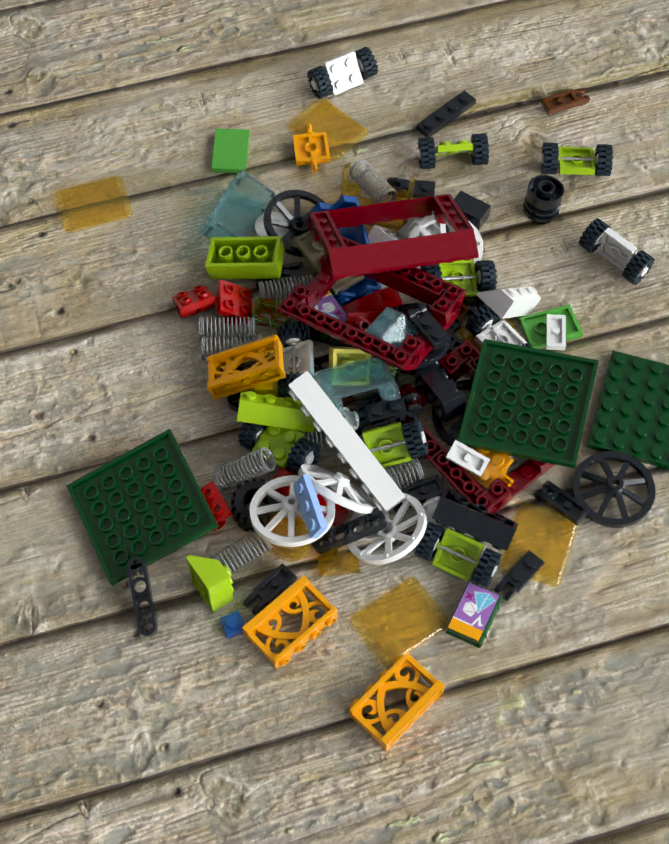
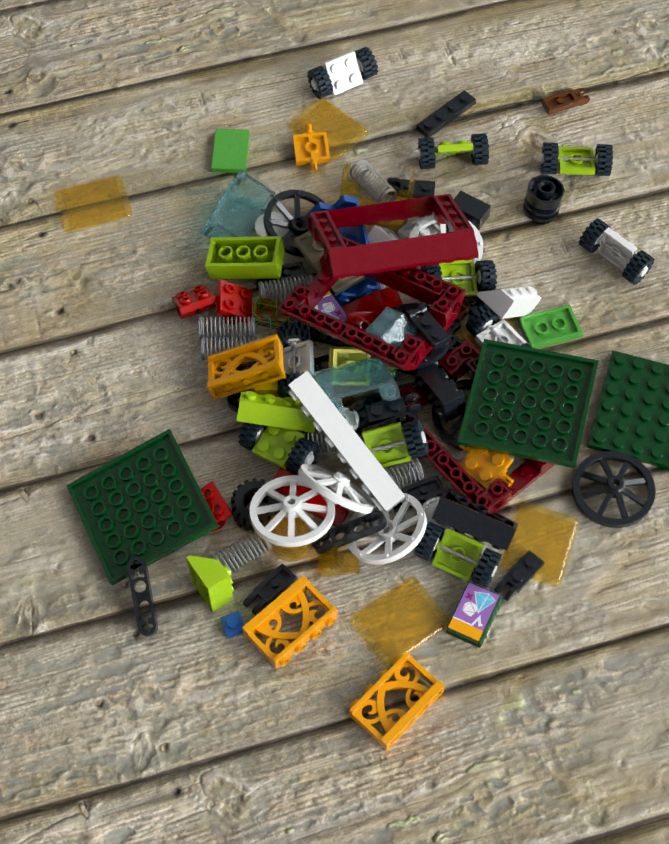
light grey piece [213,447,275,491] -> none
light blue plate [293,475,328,539] -> none
white plate [445,440,490,477] -> none
black plate [534,480,590,526] -> none
white plate [546,314,566,351] -> none

